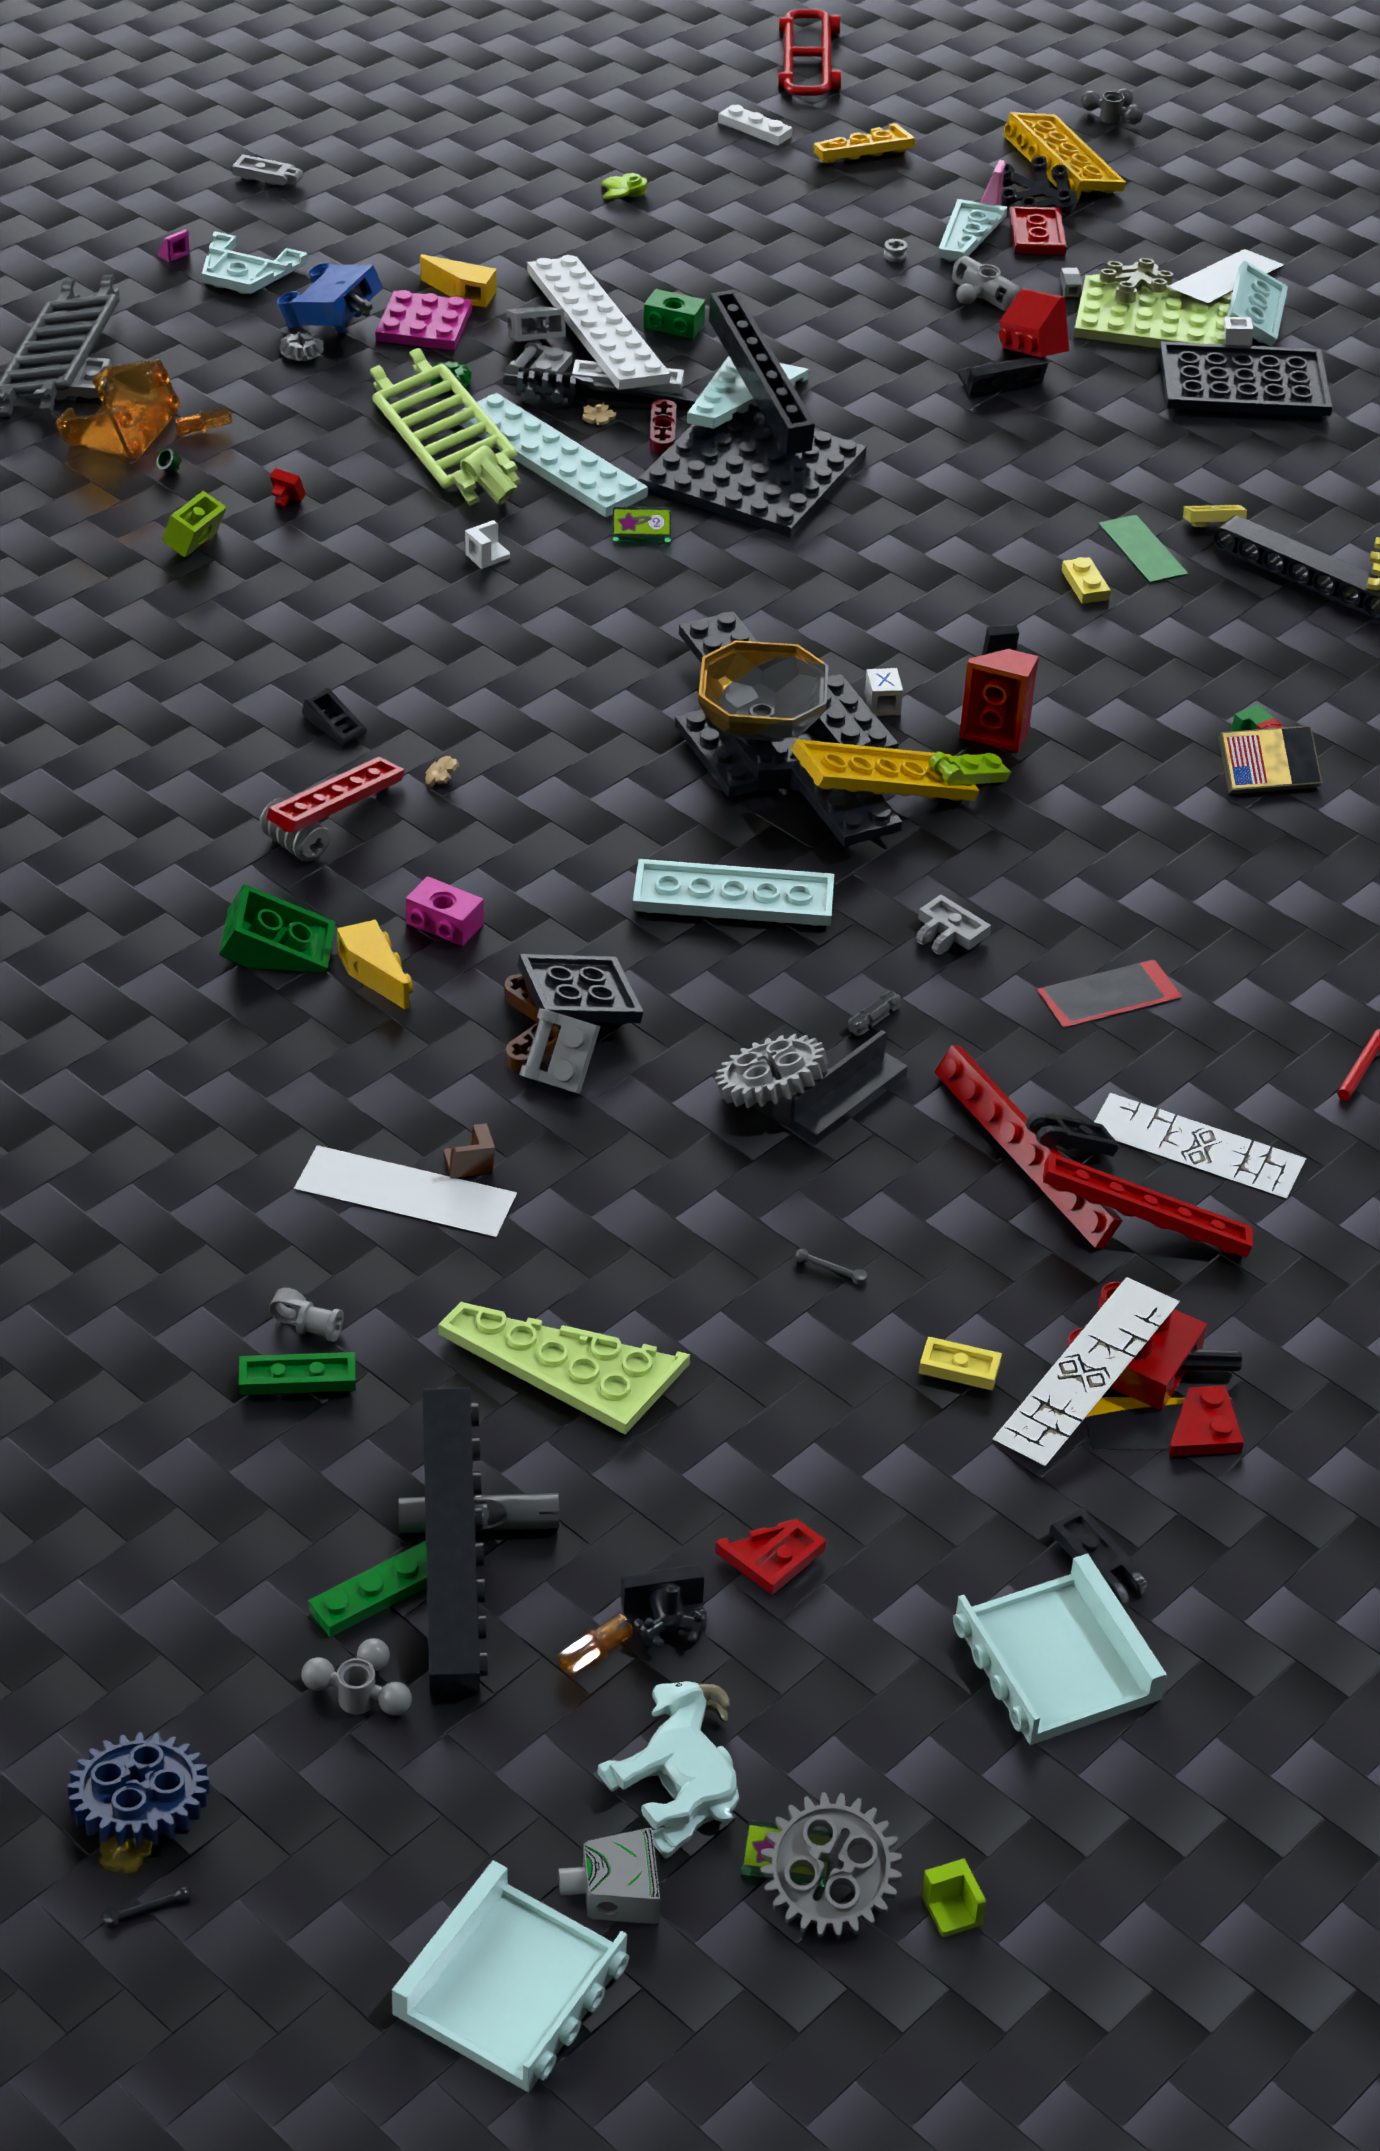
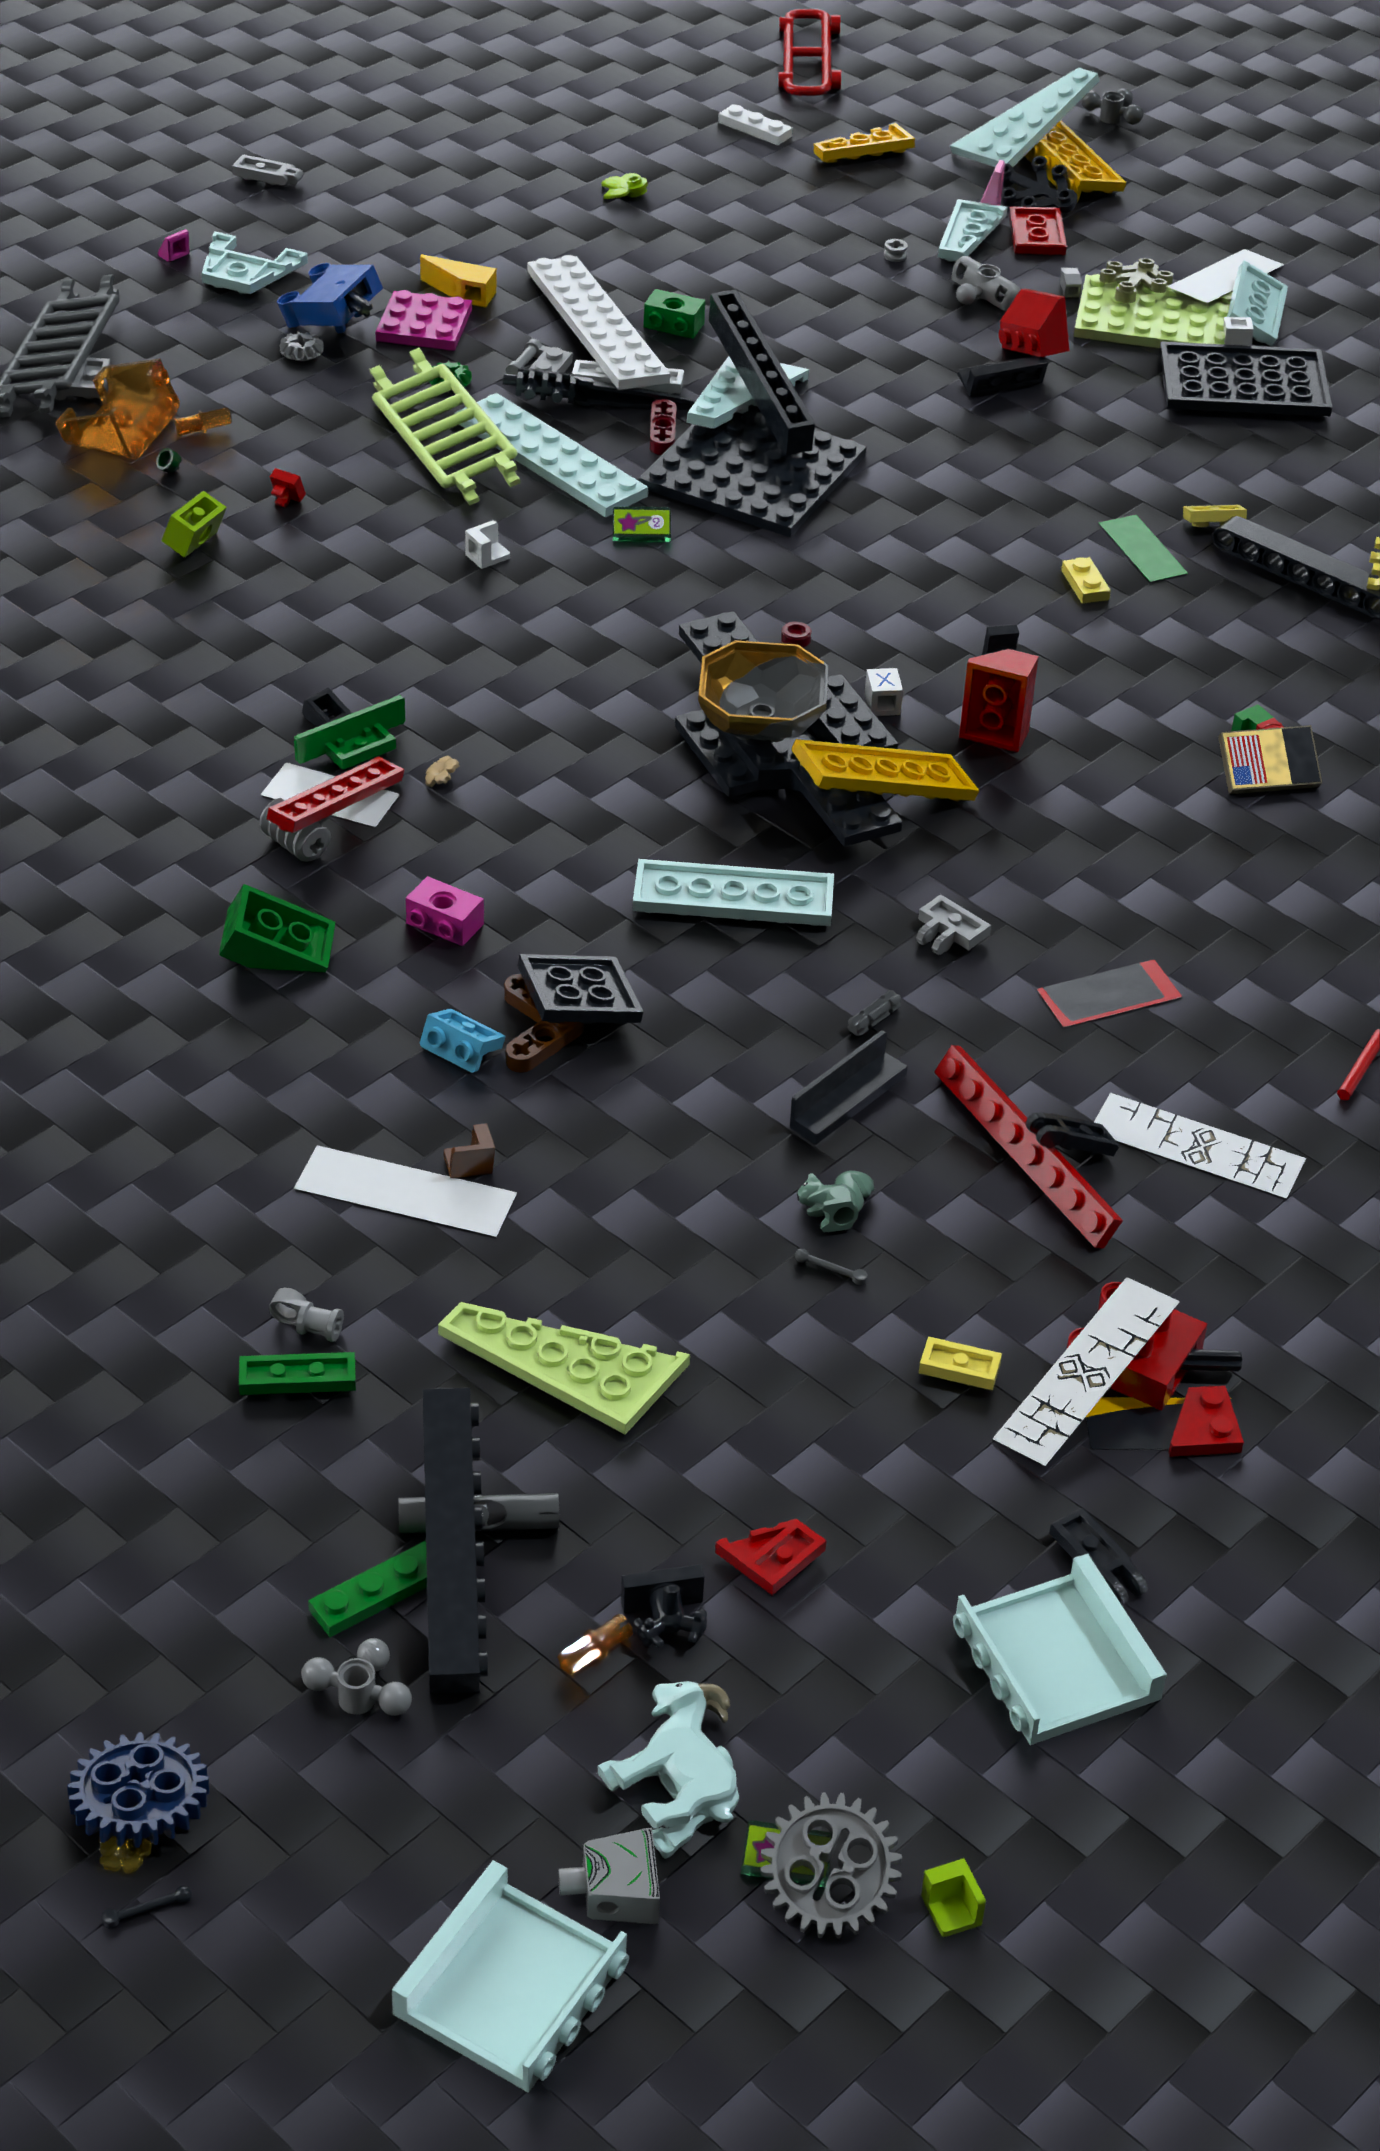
yellow slope [337,920,413,1009] -> none
yellowish green piece [460,445,517,504] -> none
light grey torso [506,306,566,342] -> none
light grey plate [519,1008,600,1093] -> none
tan plant [582,403,616,425] -> none
light grey gear [715,1034,829,1108] -> none
lime plate [929,751,1011,785] -> none
red plate [1043,1152,1253,1258] -> none
none -> white sticker [261,763,399,827]
none -> green bracket [294,695,406,770]
none -> medium azure bracket [420,1008,506,1073]
none -> dark red tile [781,622,812,648]
none -> sand green animal [797,1170,874,1232]
none -> light aqua wing [950,68,1099,167]

